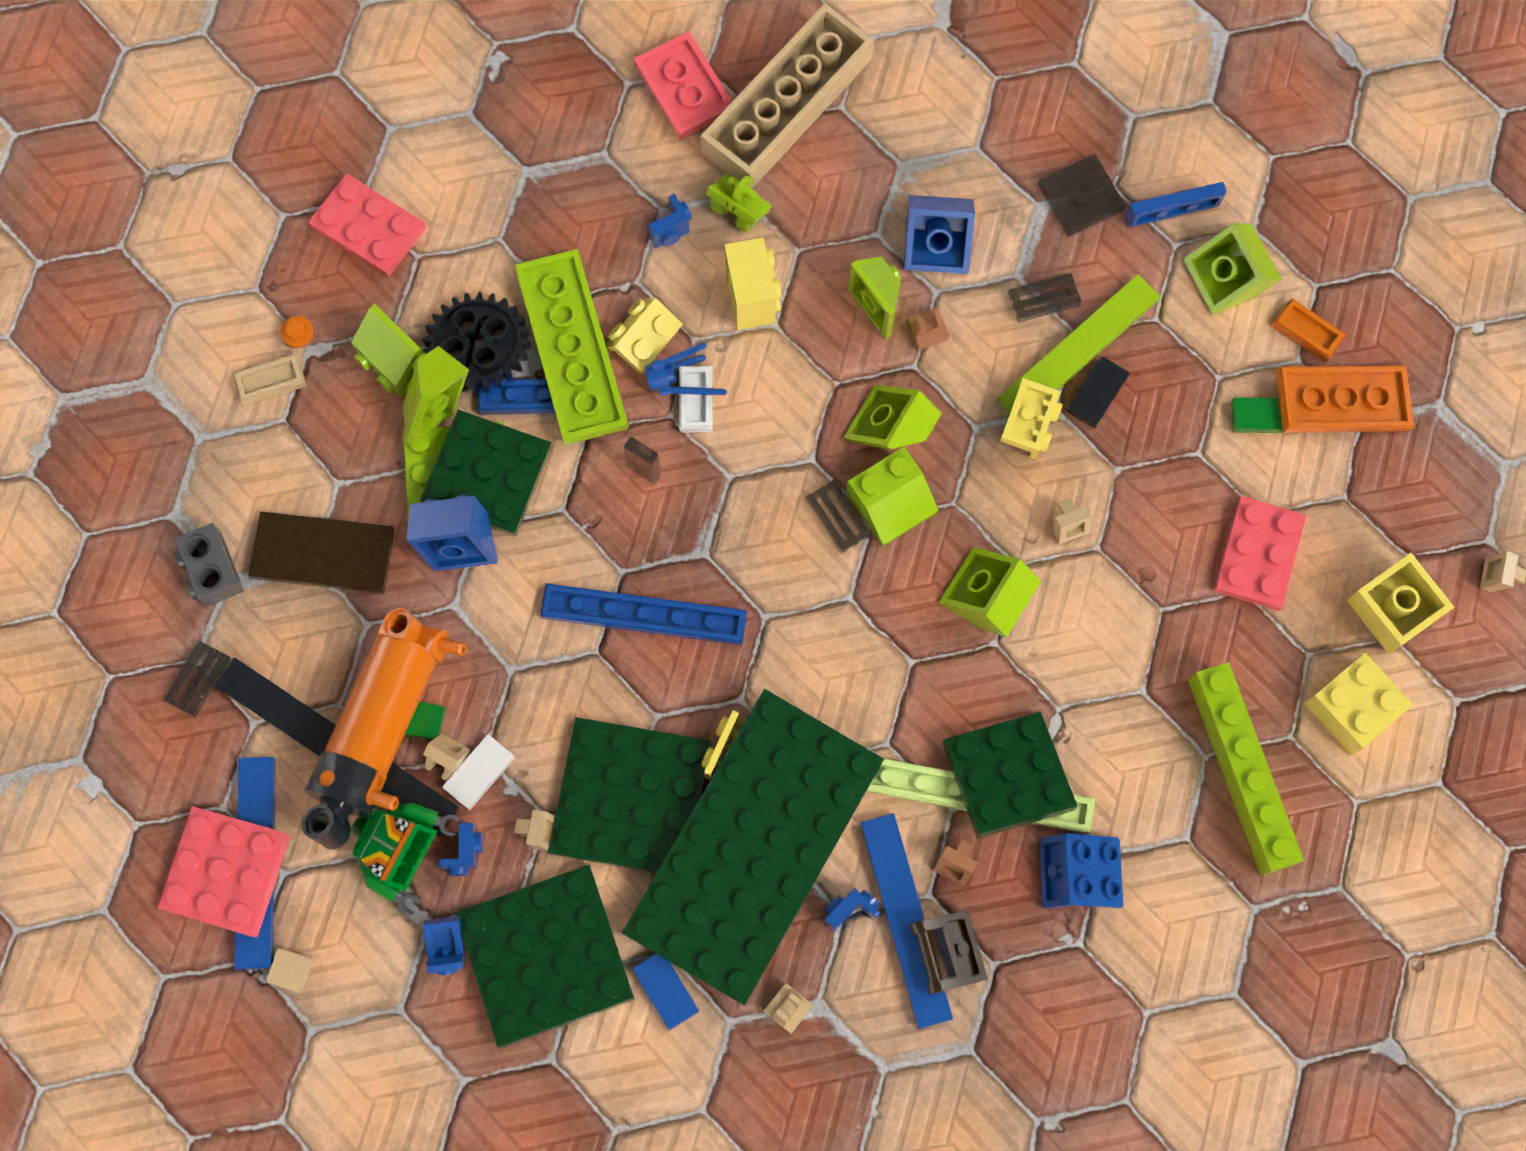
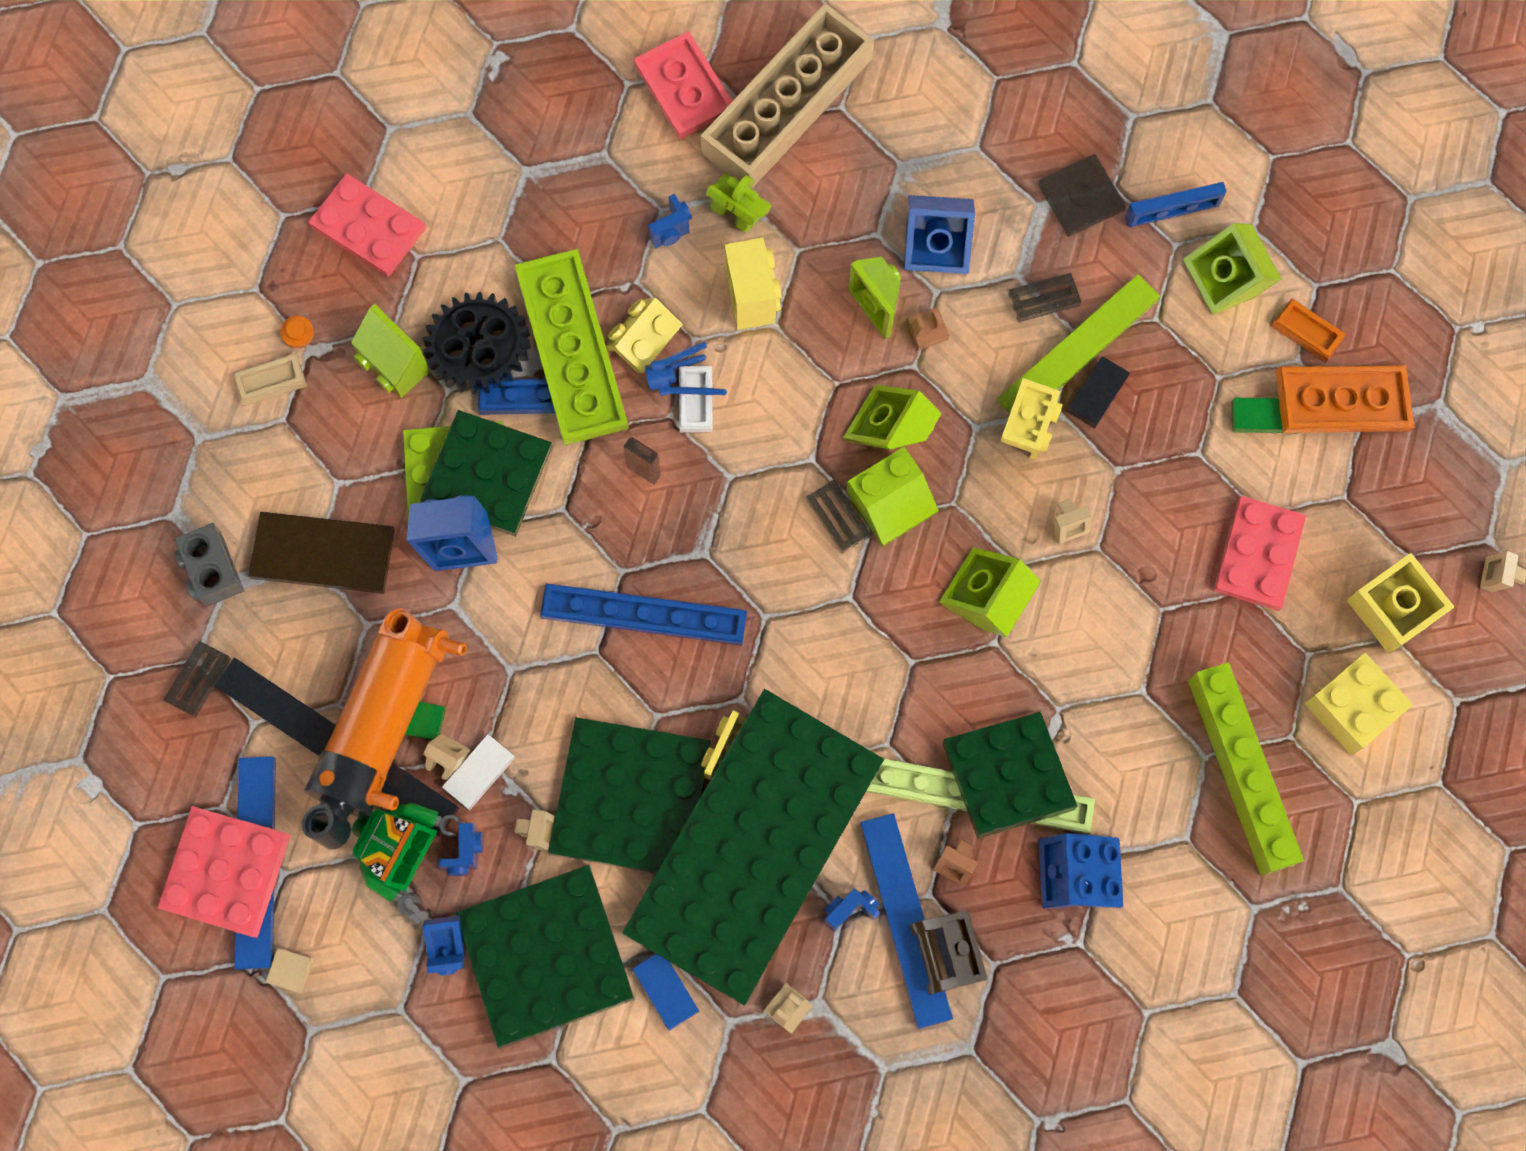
lime slope [403,346,469,445] -> none

